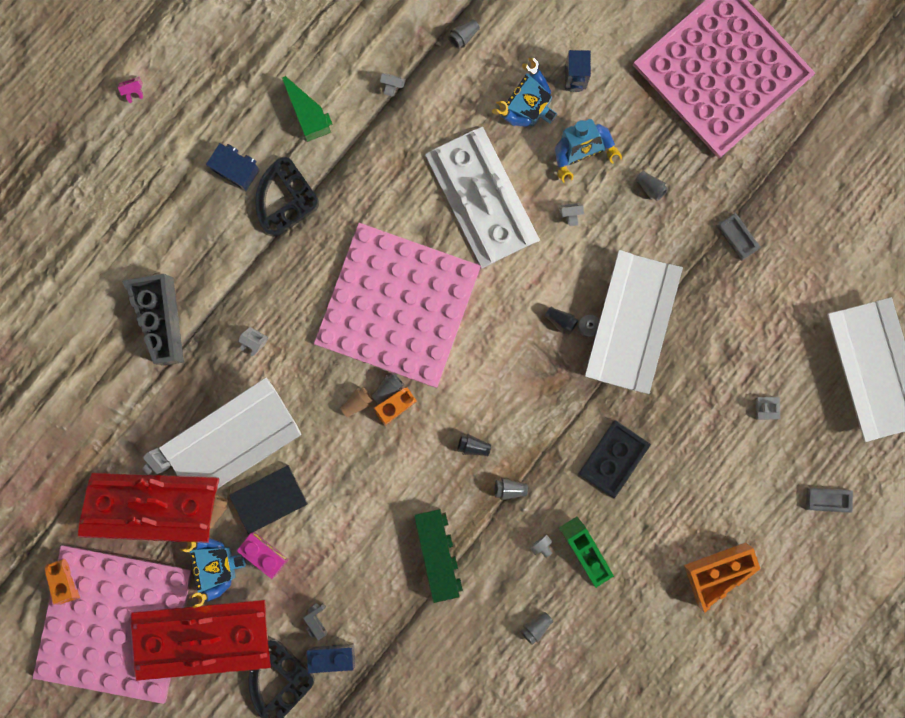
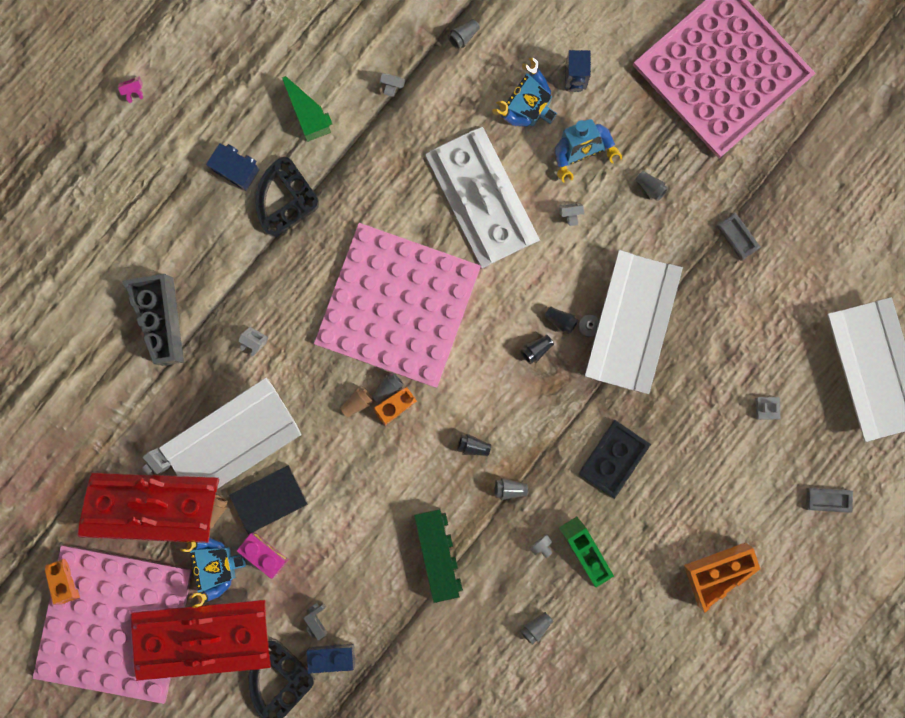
none -> black cone [521,335,554,364]

